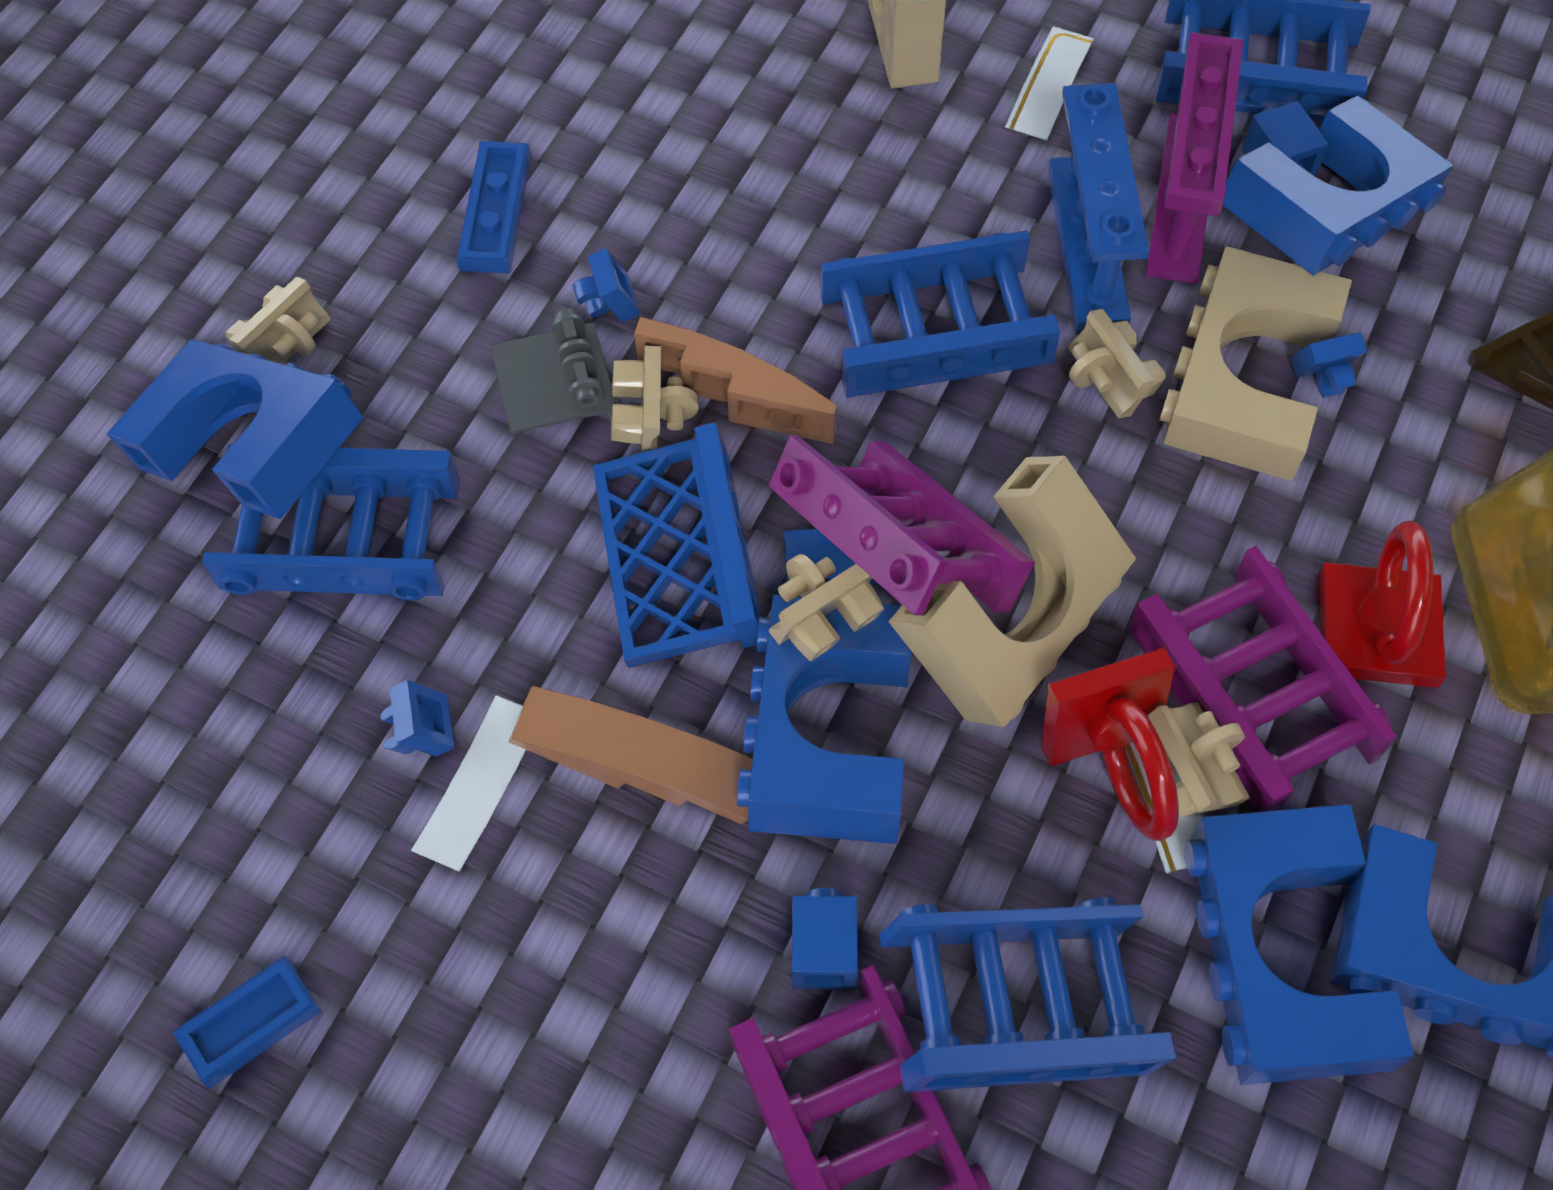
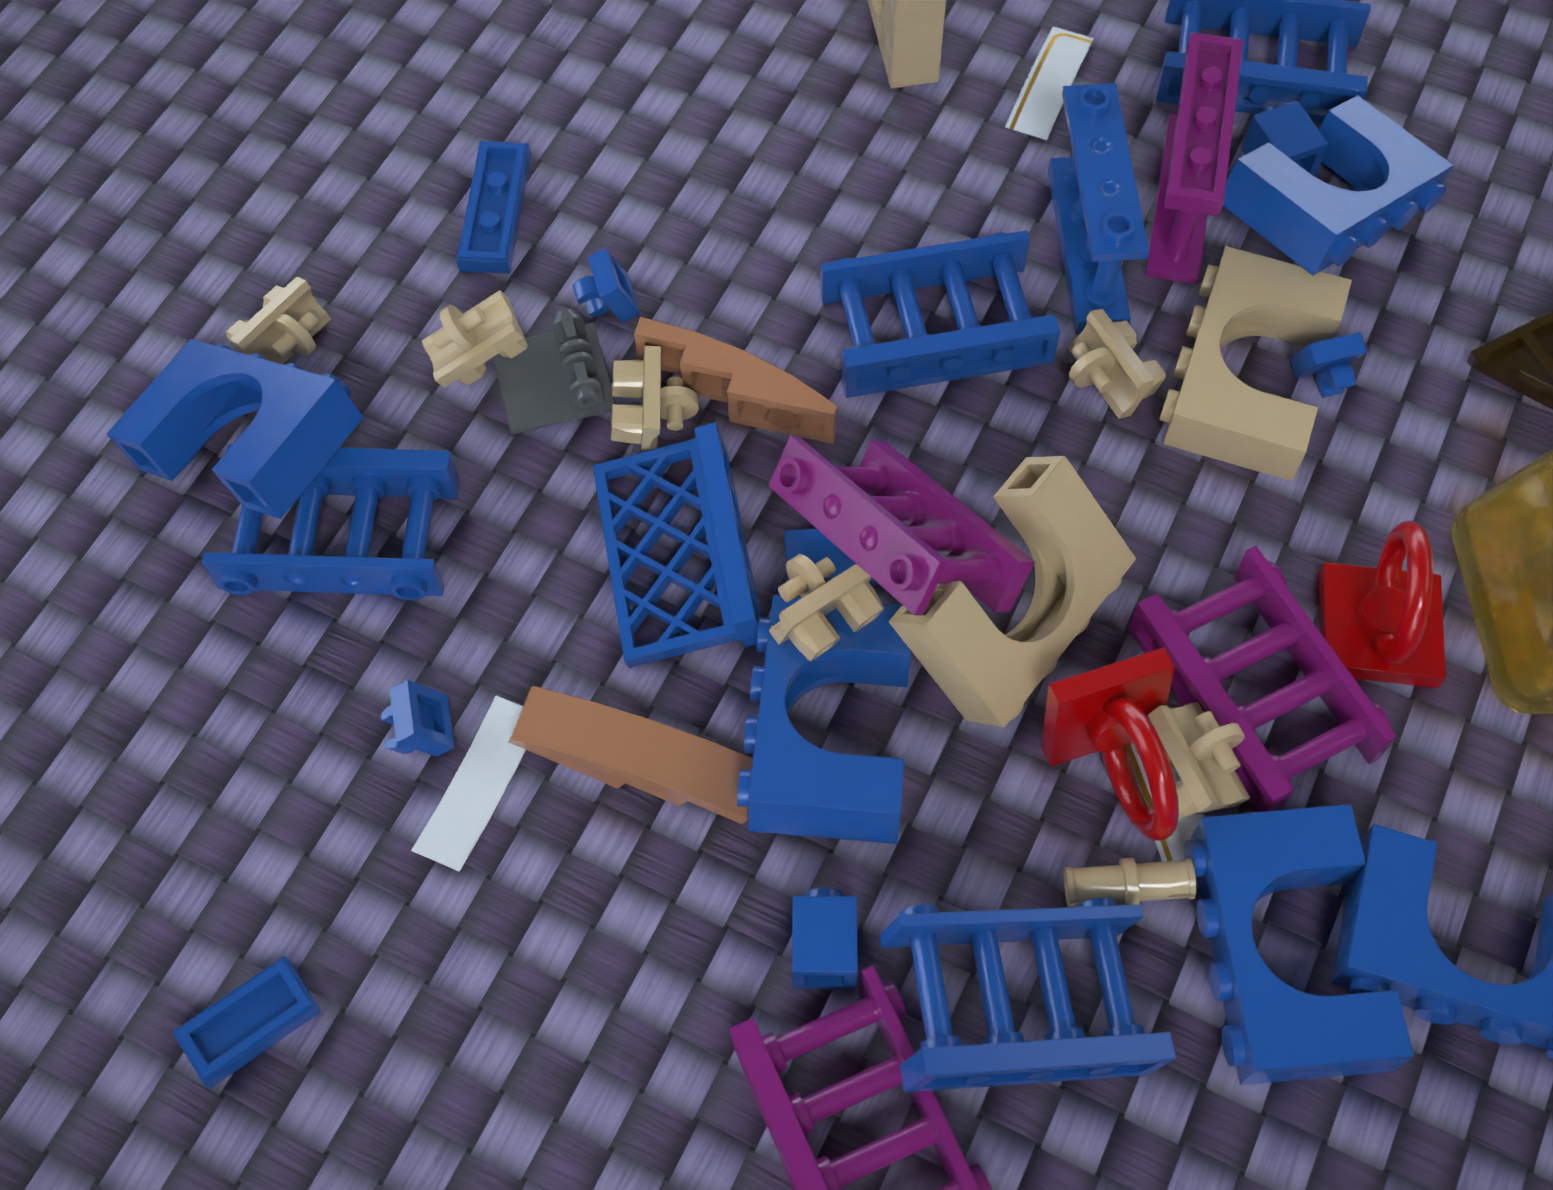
none -> tan hips [422,290,527,388]
none -> tan pin [1064,858,1196,907]

